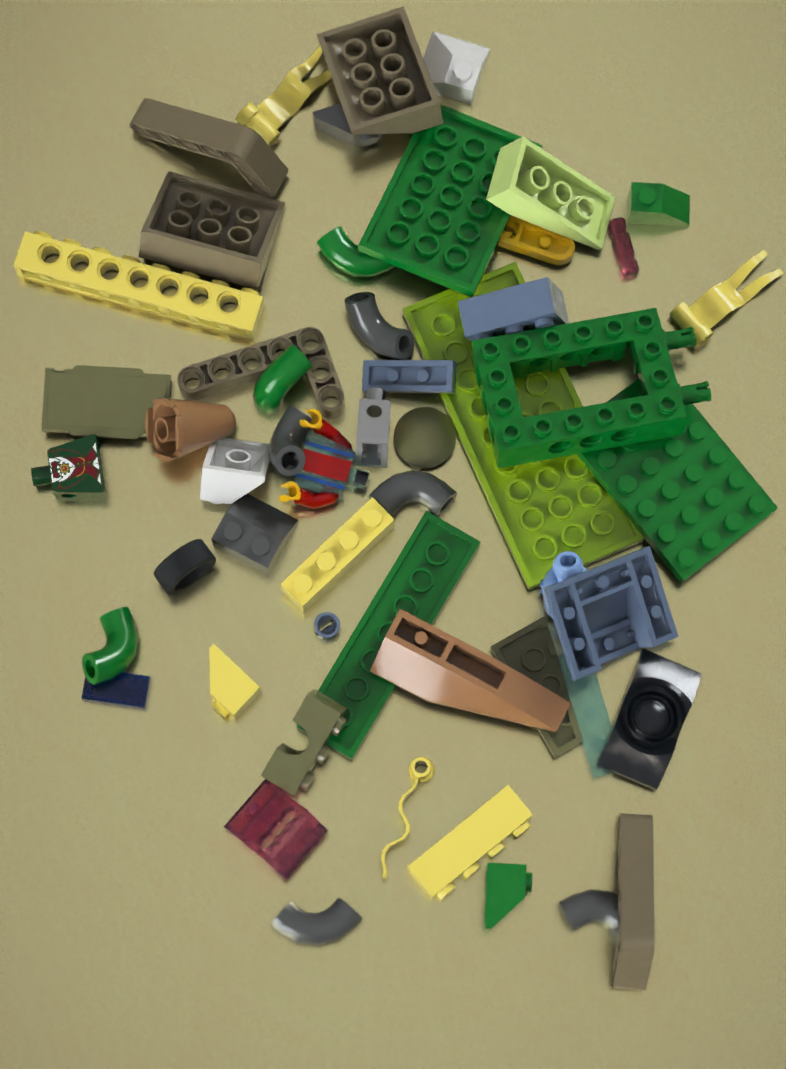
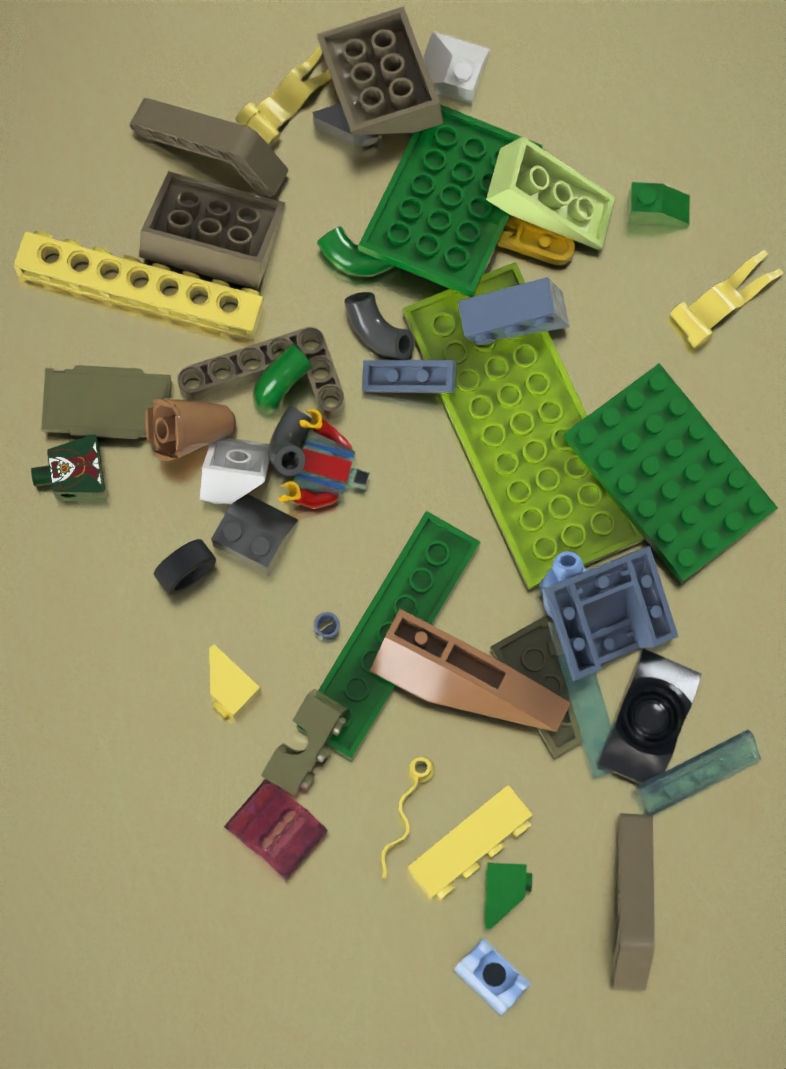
clear blue tile [81,673,151,709] -> none
green cylinder [82,607,138,685] -> none
dark grey cylinder [271,898,362,946] -> none
light yellow brick [280,497,395,614] -> none
light grey torso [356,388,391,467] -> none
dark grey cylinder [369,470,457,516] -> none
olive dish [394,407,456,469] -> none
green brick [471,308,711,468] -> none
dark grey cylinder [558,889,618,942] -> none
clear pink axle [608,217,639,277] -> none
none -> light blue piece [454,938,531,1015]
none -> clear light blue tile [636,729,761,815]

